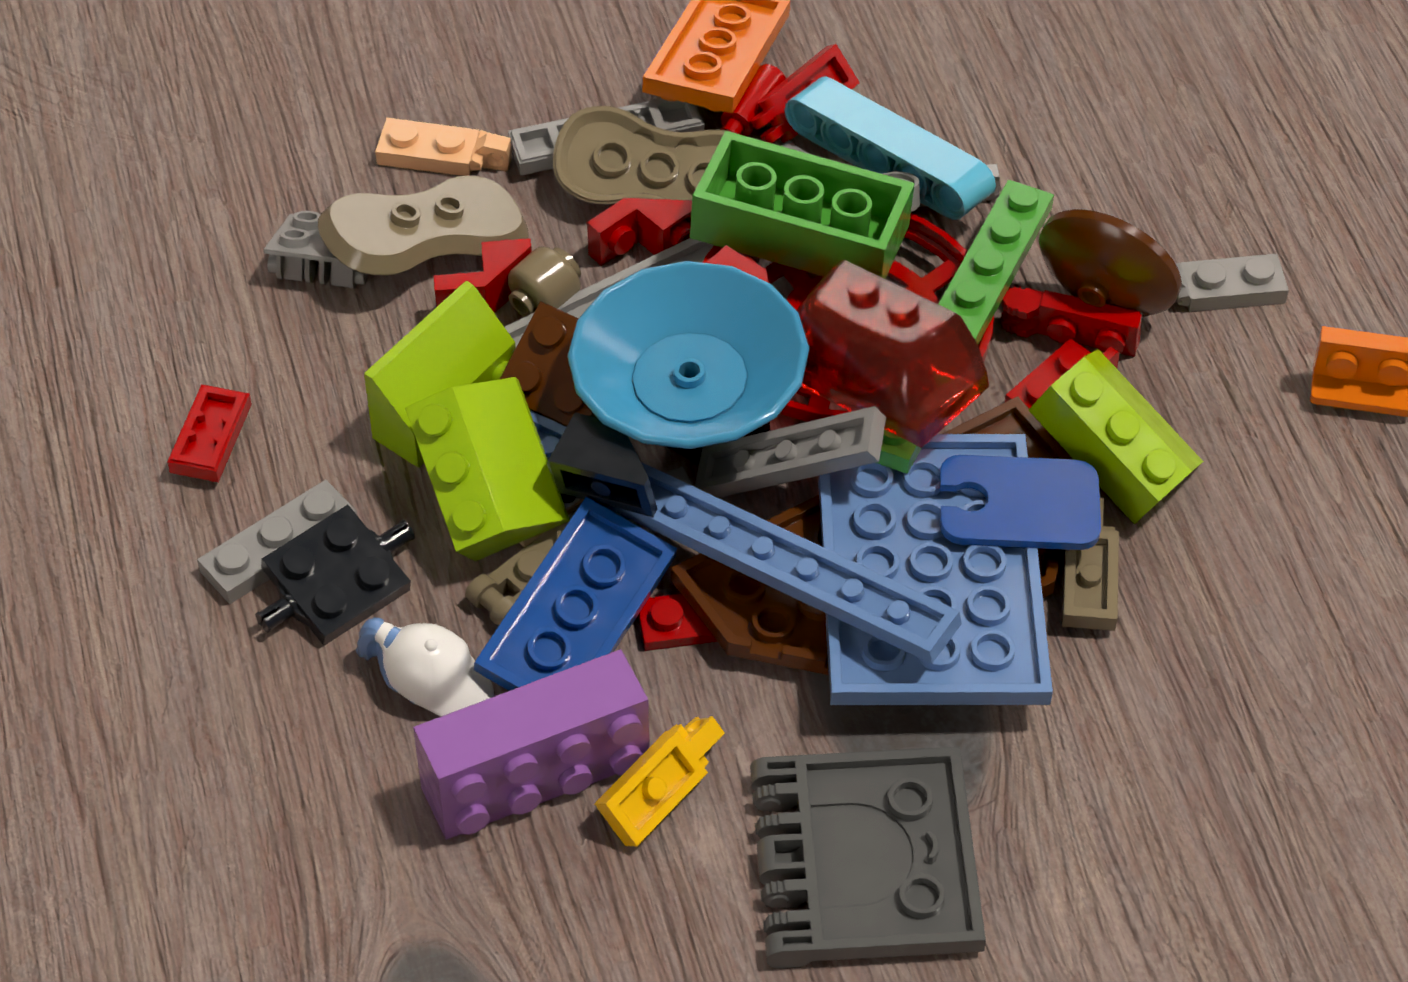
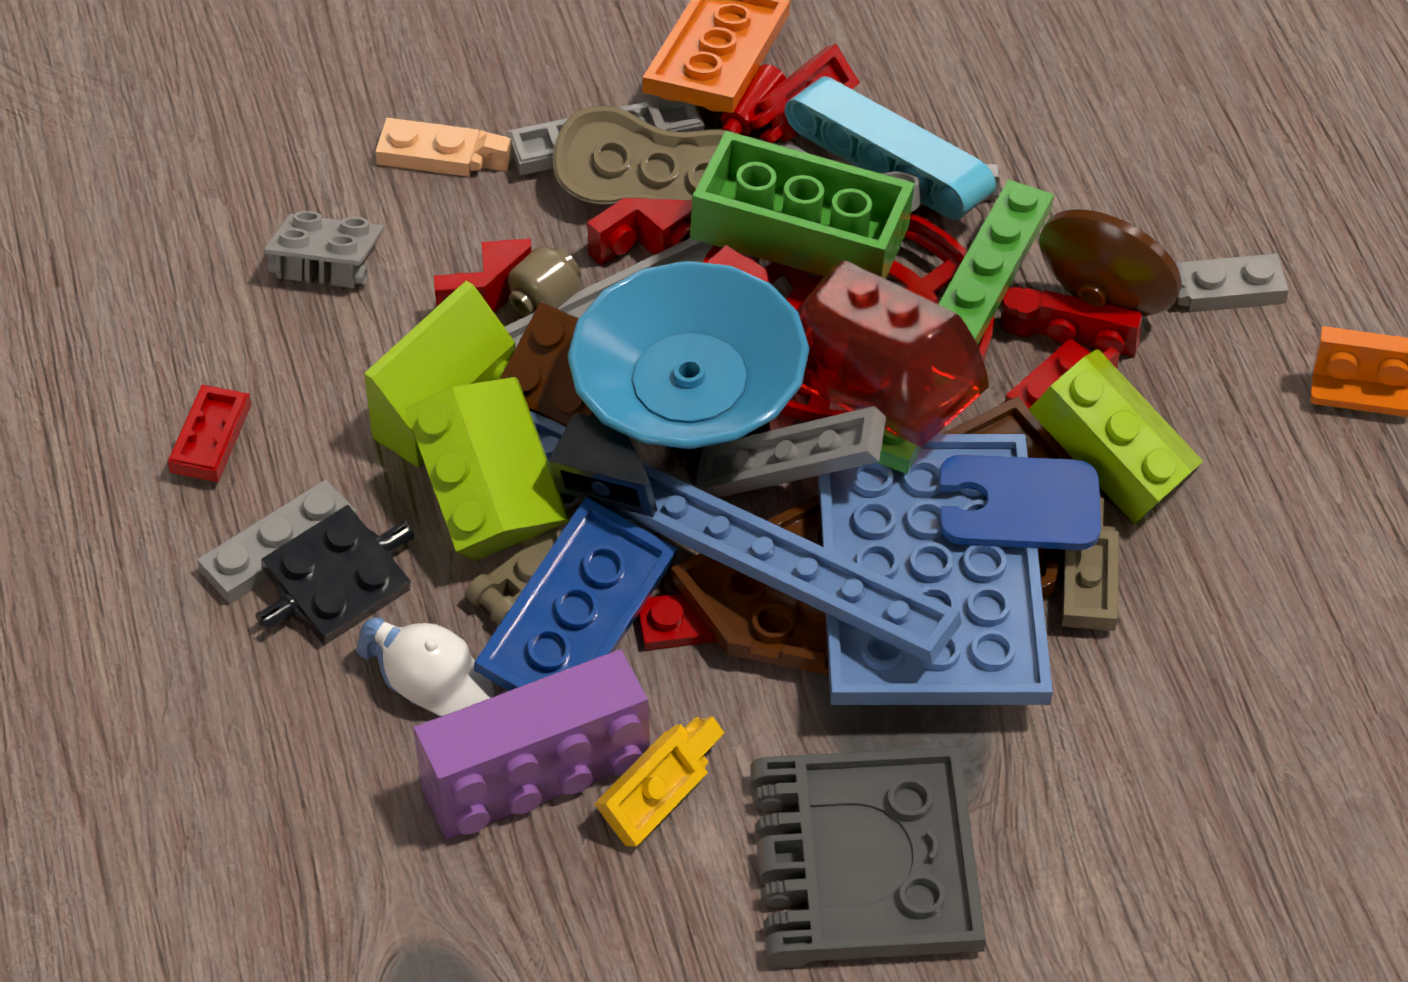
plate [318,176,528,275] -> none

